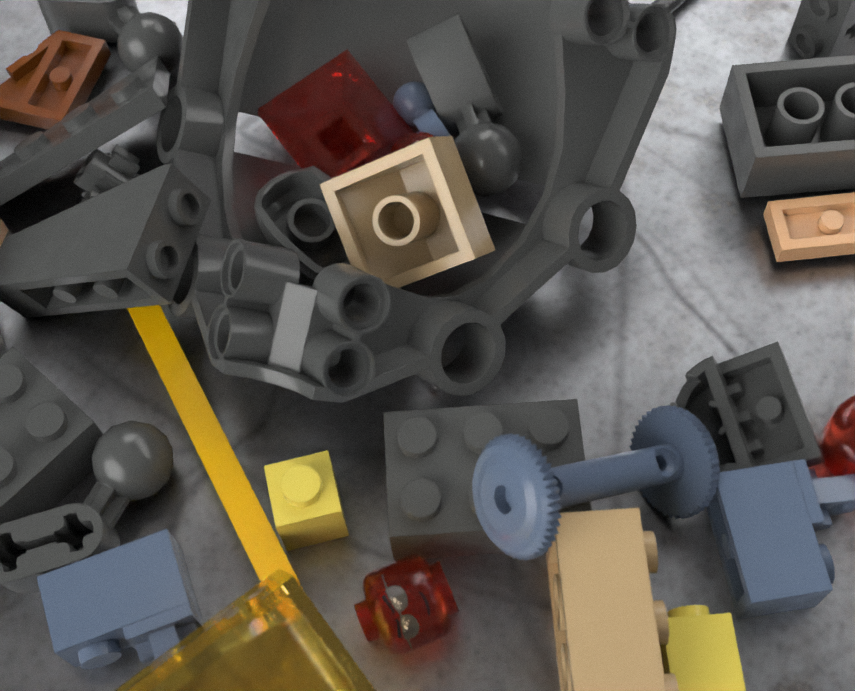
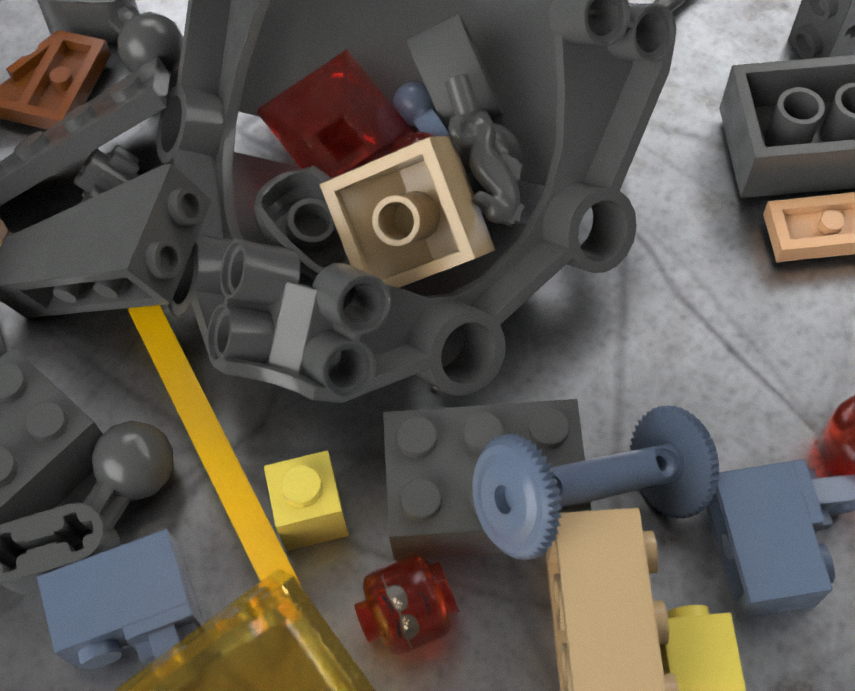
dark grey slope [670,341,825,472] -> none
none -> dark grey animal [445,74,525,227]

